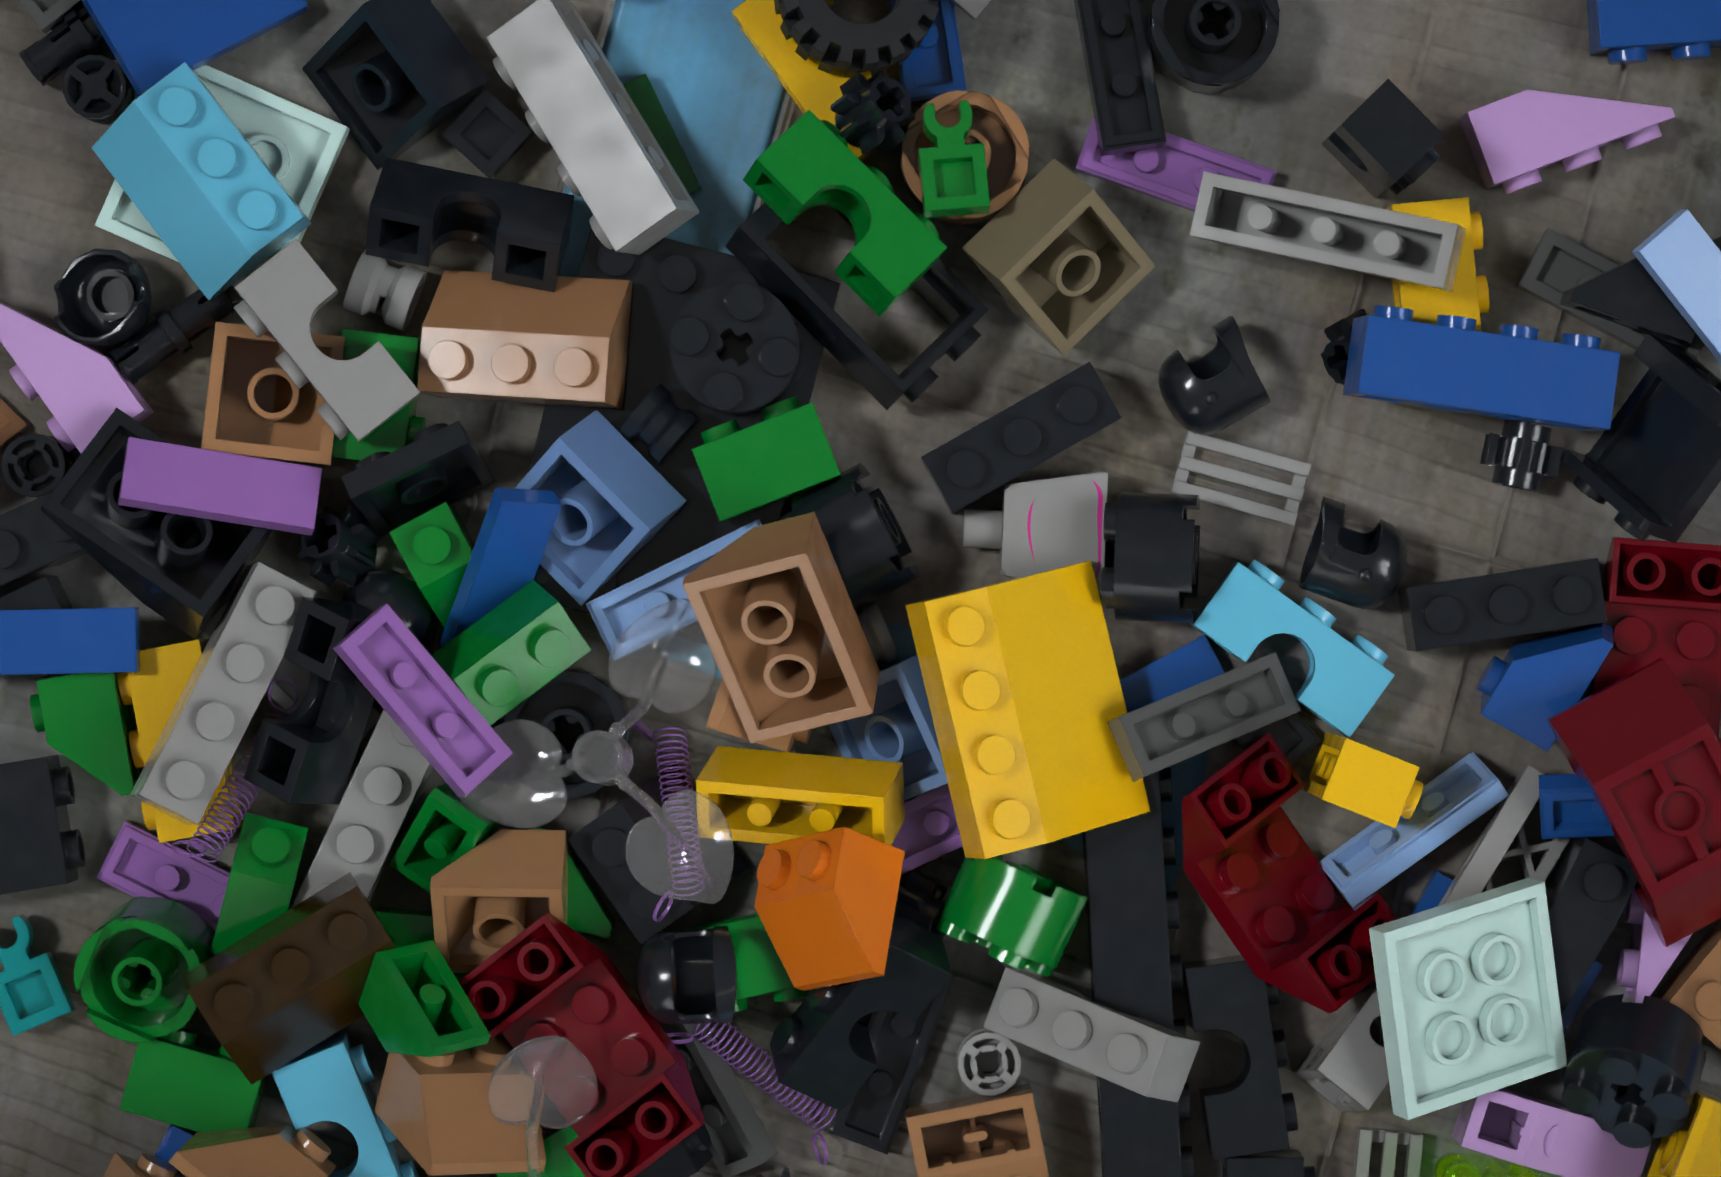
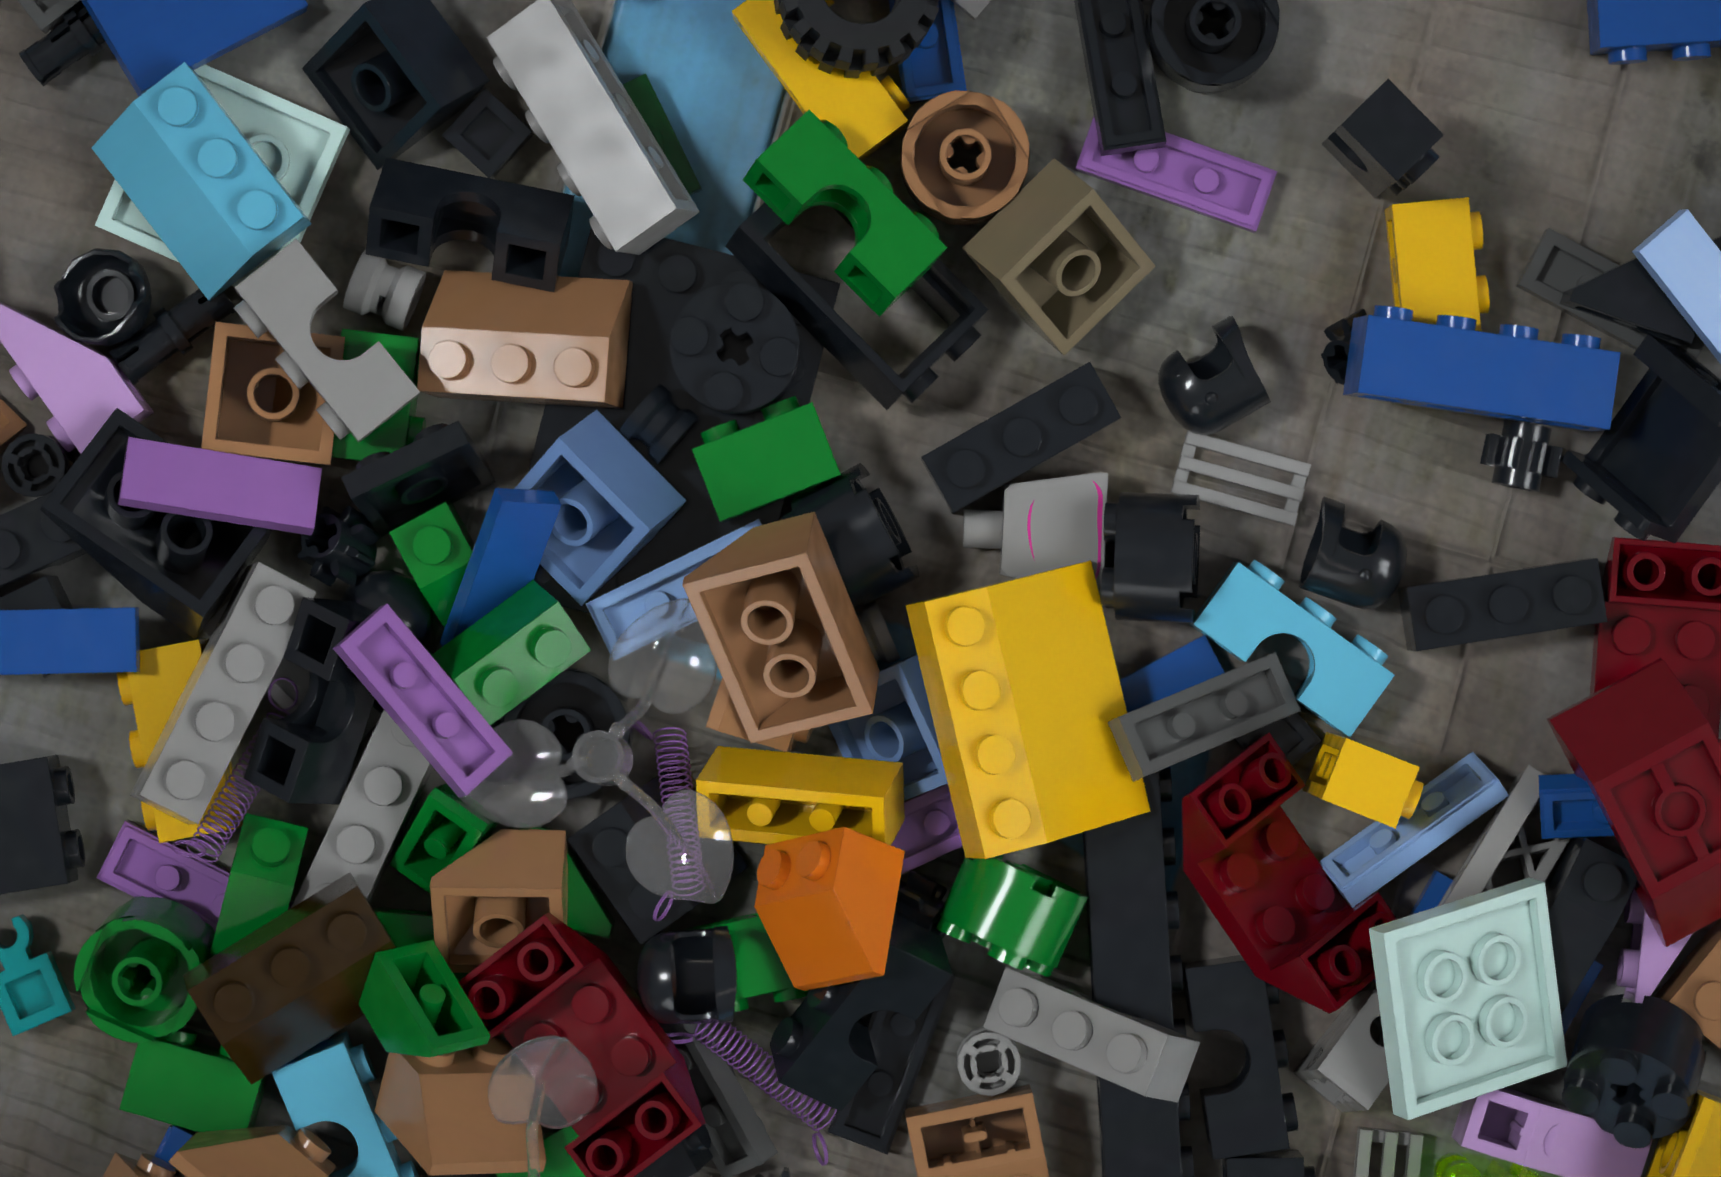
green slope [30,672,142,796] -> none
black wheel [63,55,134,123] -> none
black gear [830,70,915,155] -> none
green plate [918,100,990,218] -> none
light grey brick [1190,171,1466,292] -> none
lavender slope [1459,90,1675,195] -> none
blue slope [1476,622,1614,752] -> none

